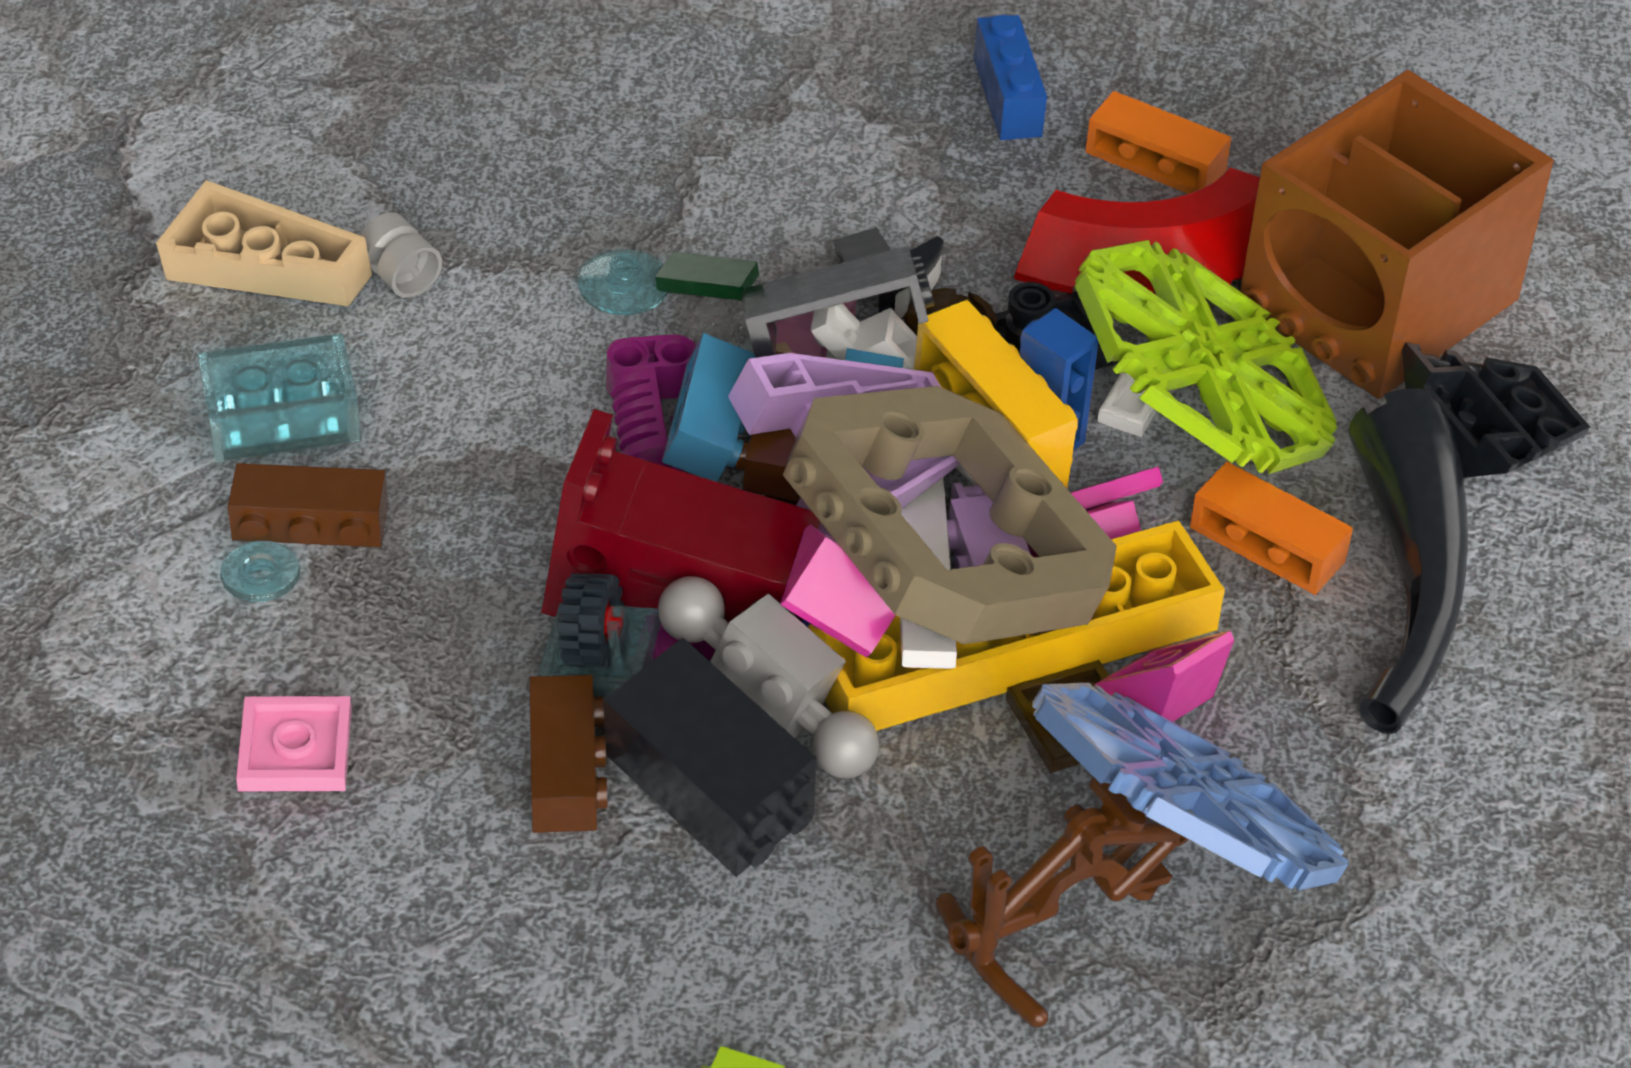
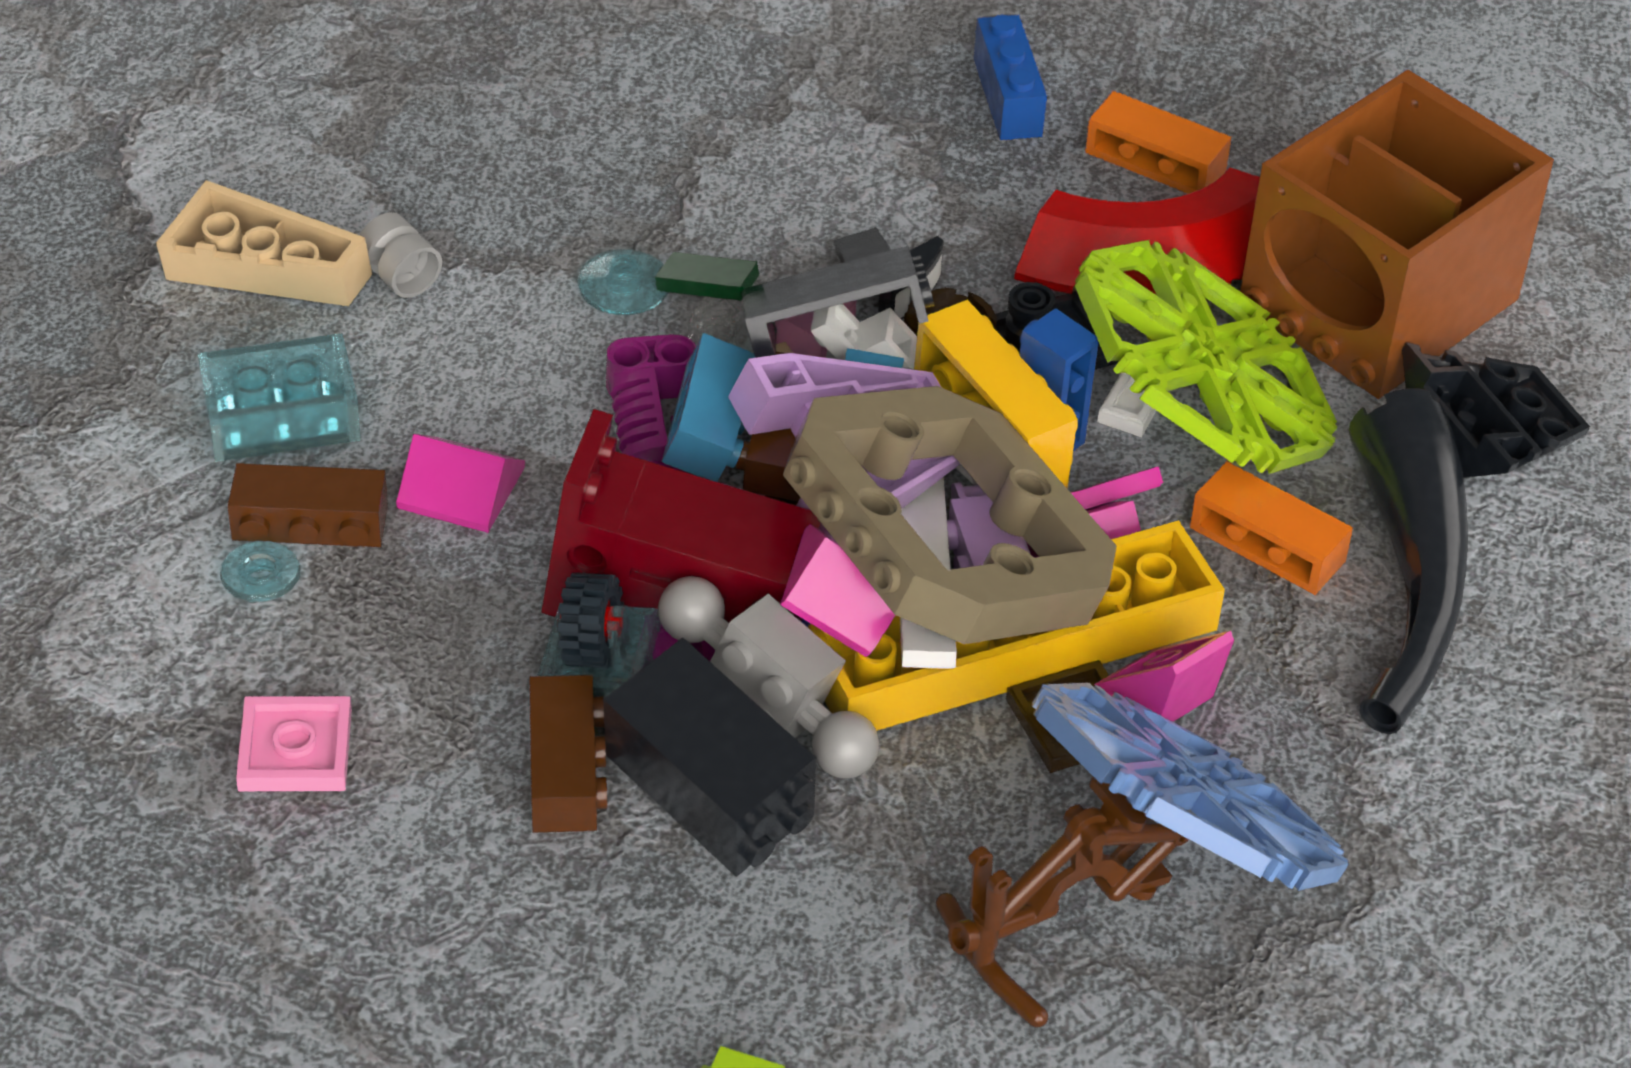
none -> dark pink slope [396,434,525,533]

